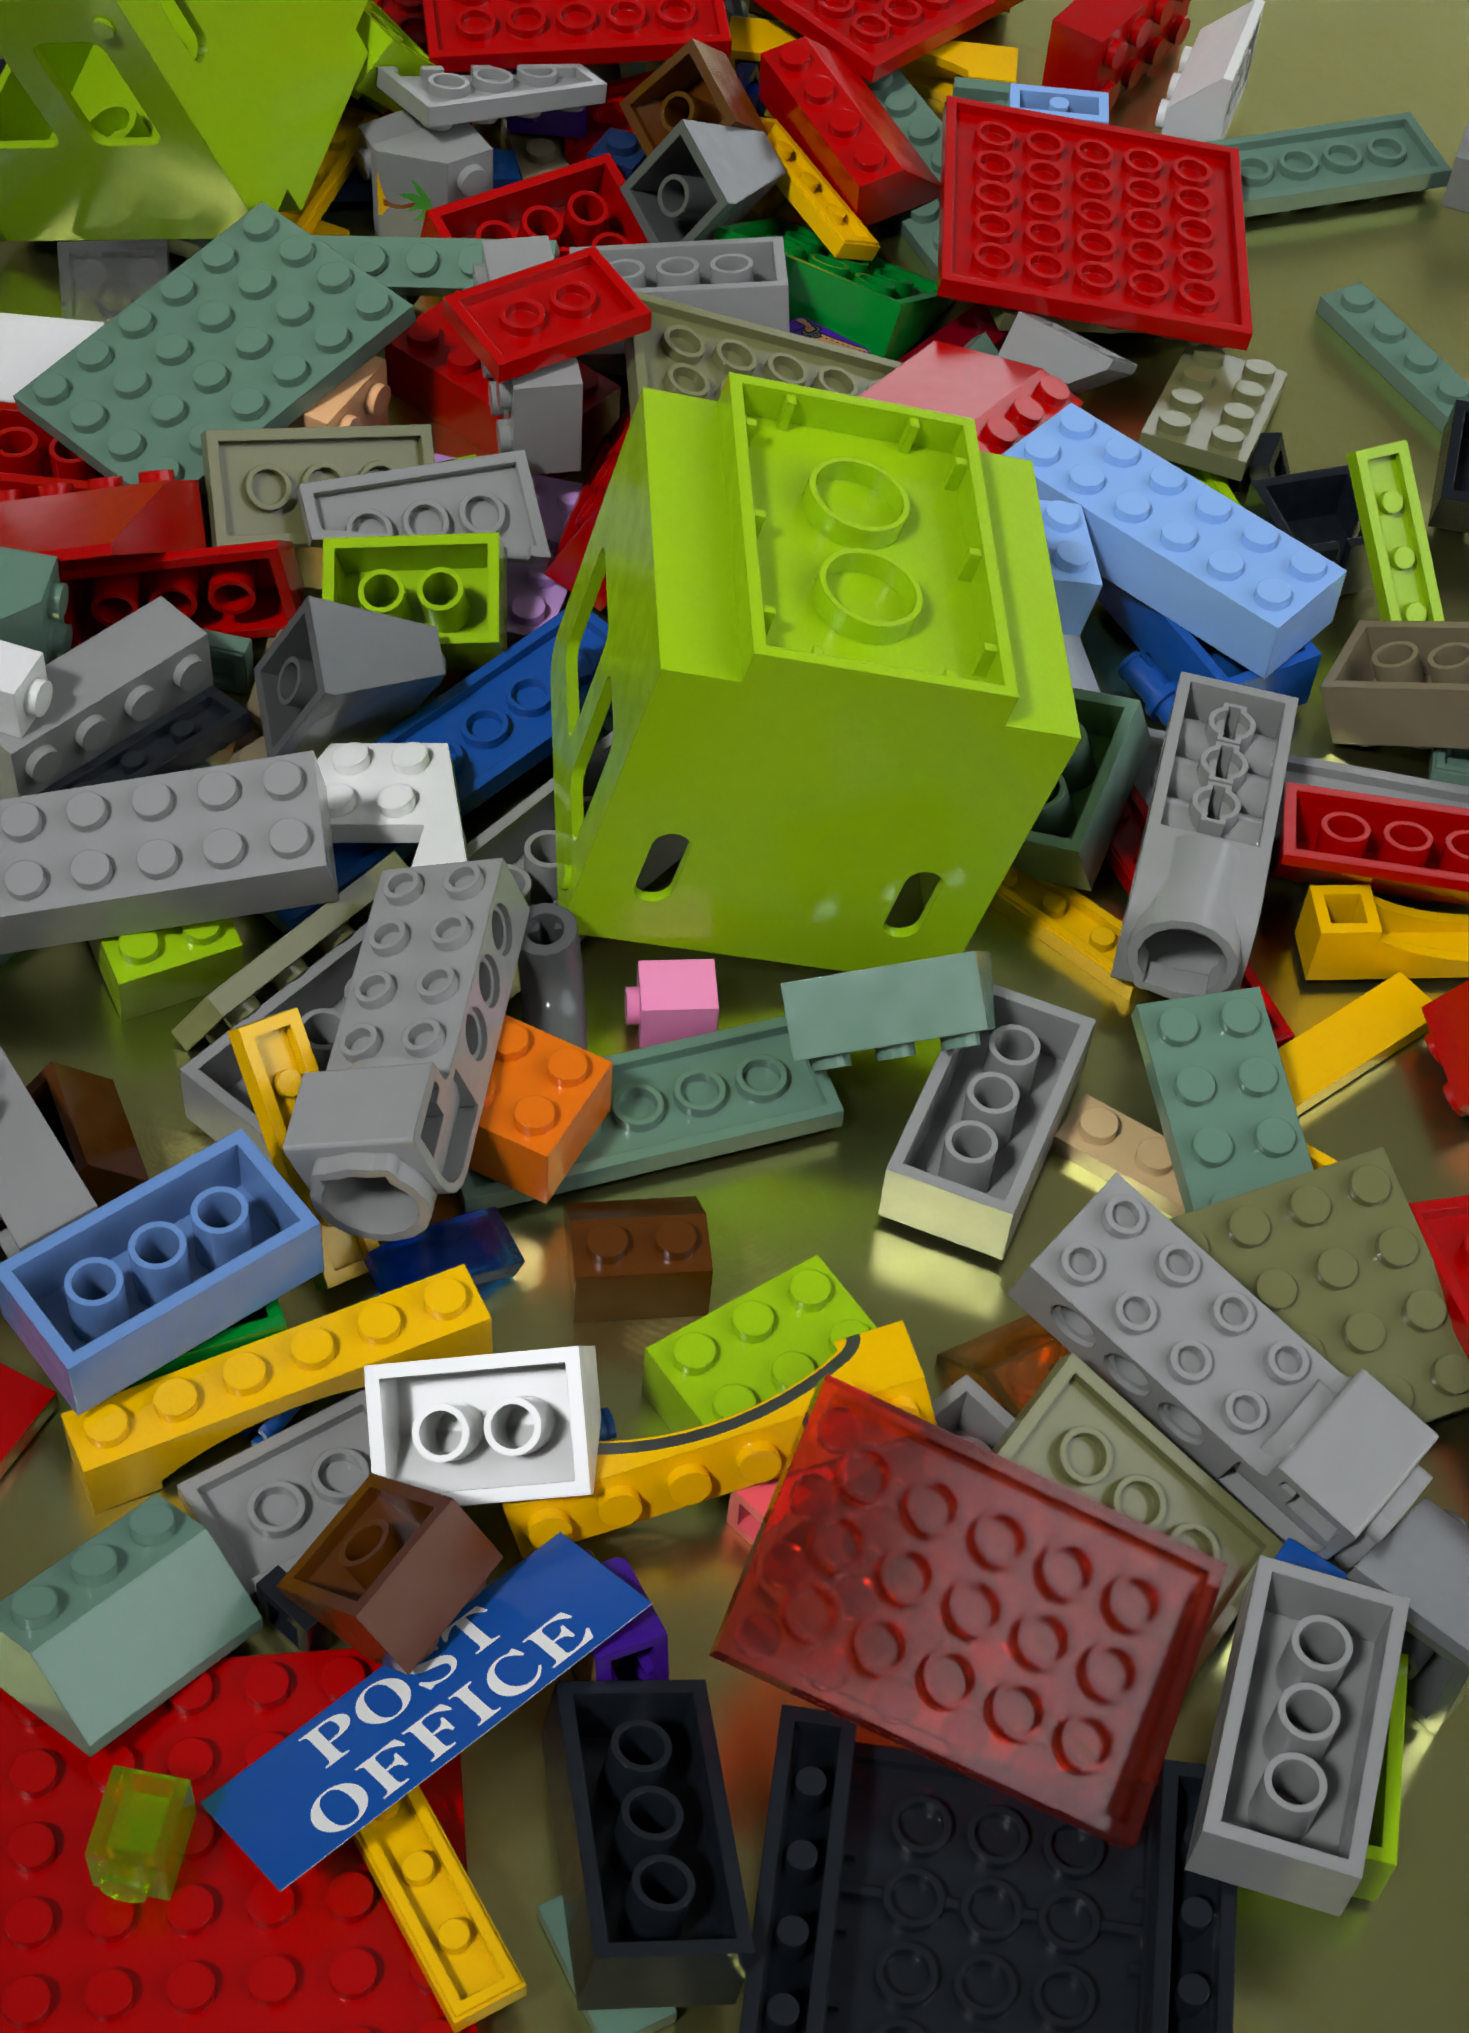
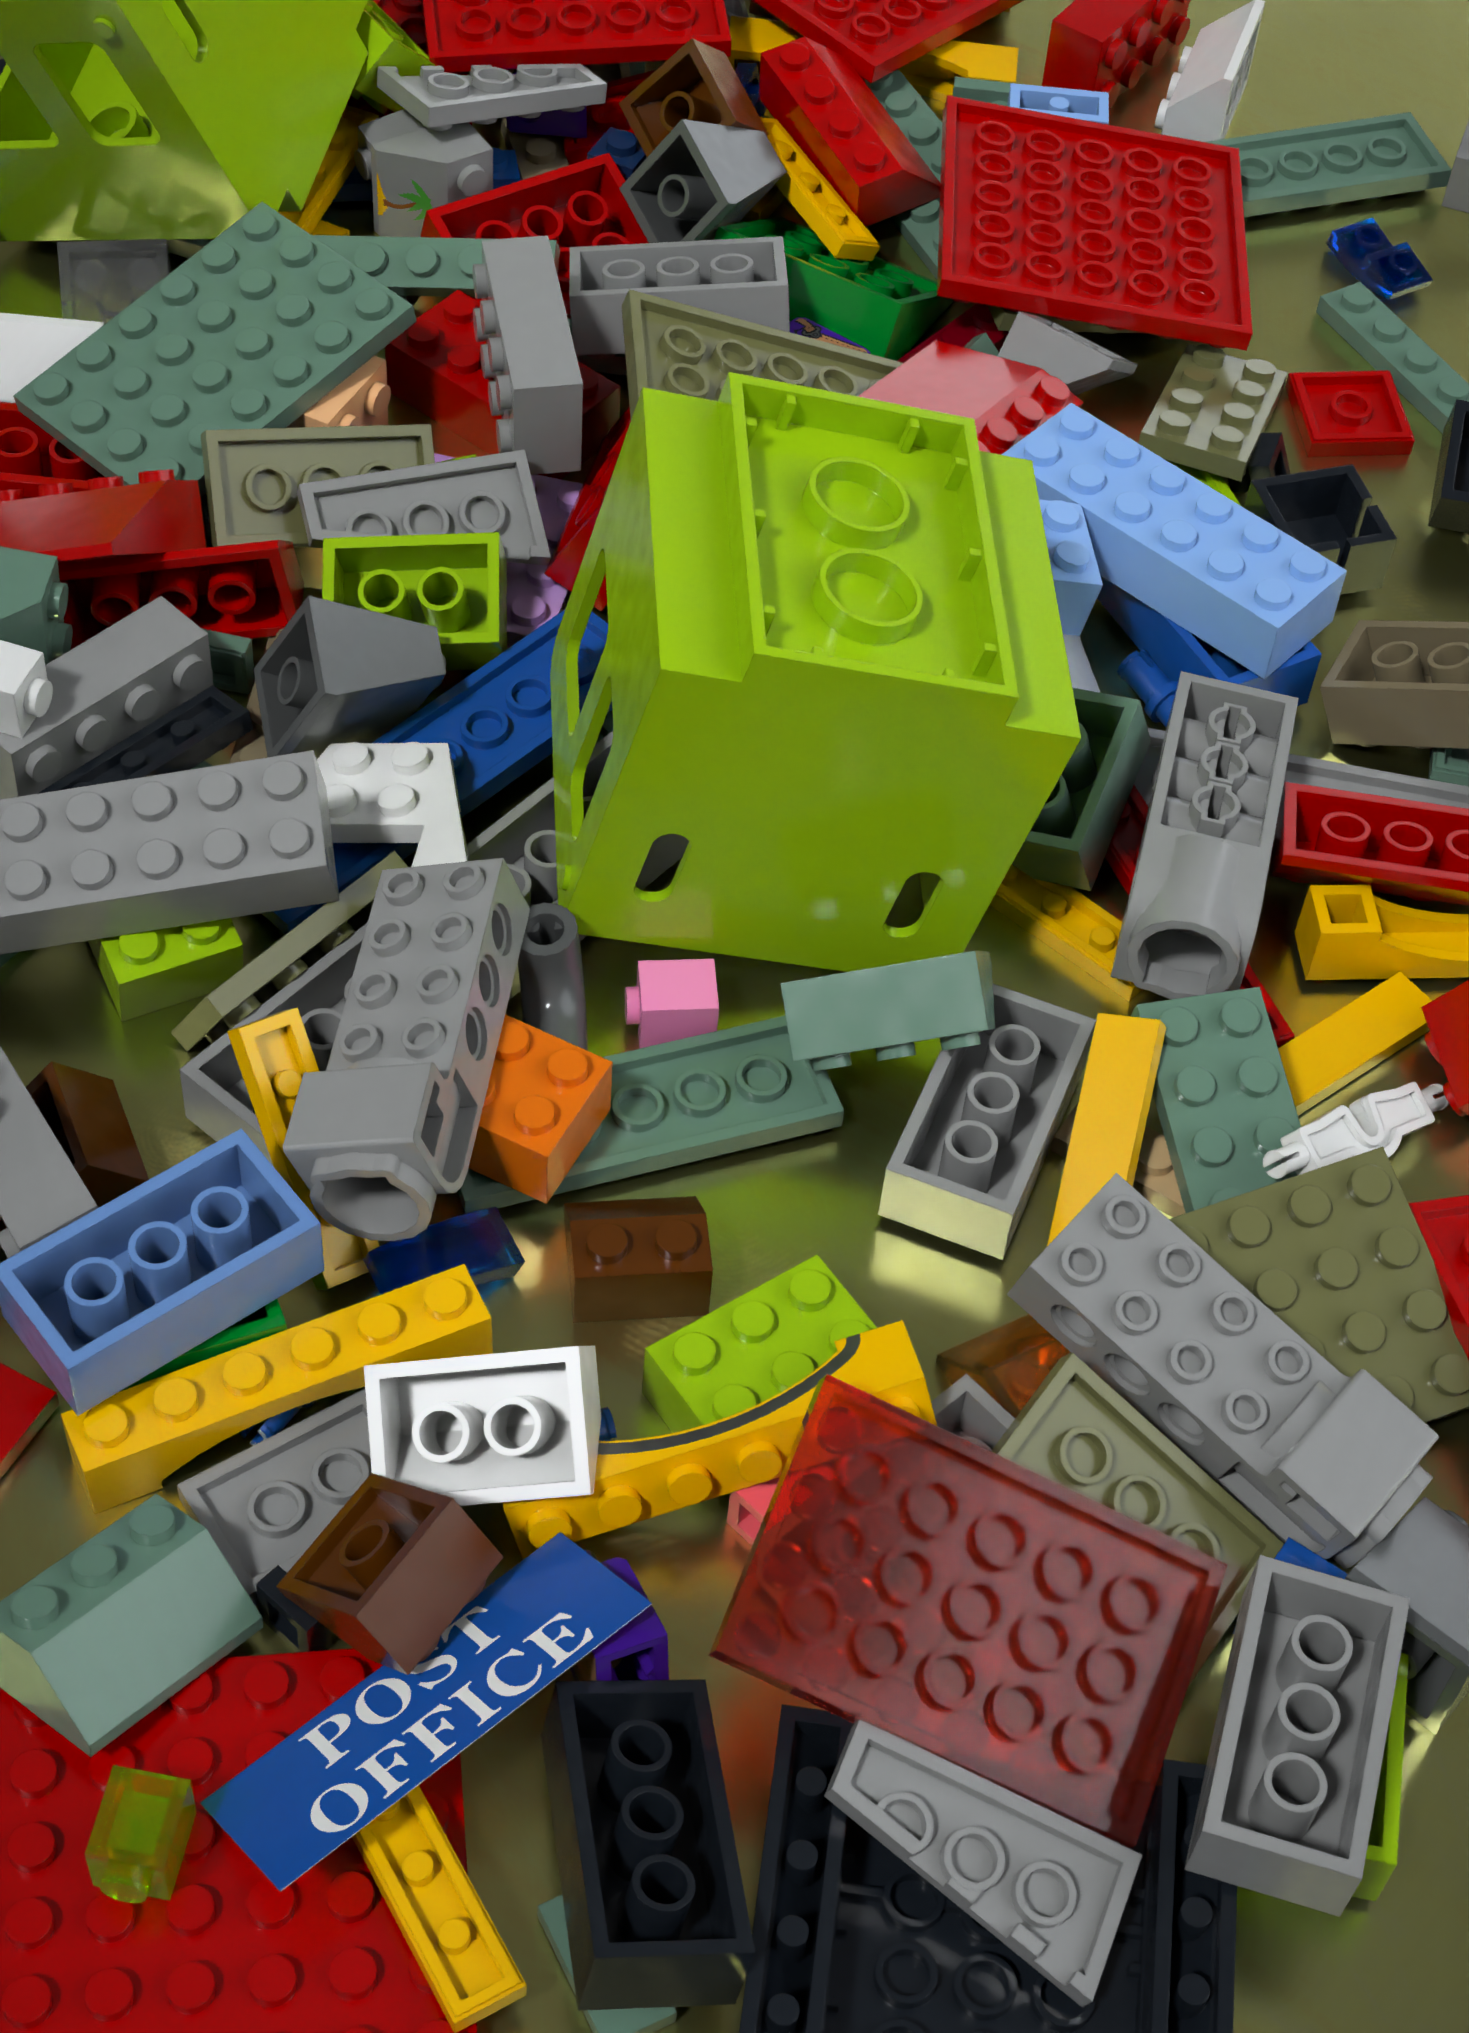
red plate [443,246,652,383] -> none
lime plate [1346,439,1445,621] -> none
none -> light grey wing [824,1718,1142,2008]
none -> yellow tile [1047,1013,1167,1246]
none -> white piece [1263,1082,1449,1179]
none -> red tile [1285,370,1415,457]
none -> clear blue slope [1326,217,1433,300]

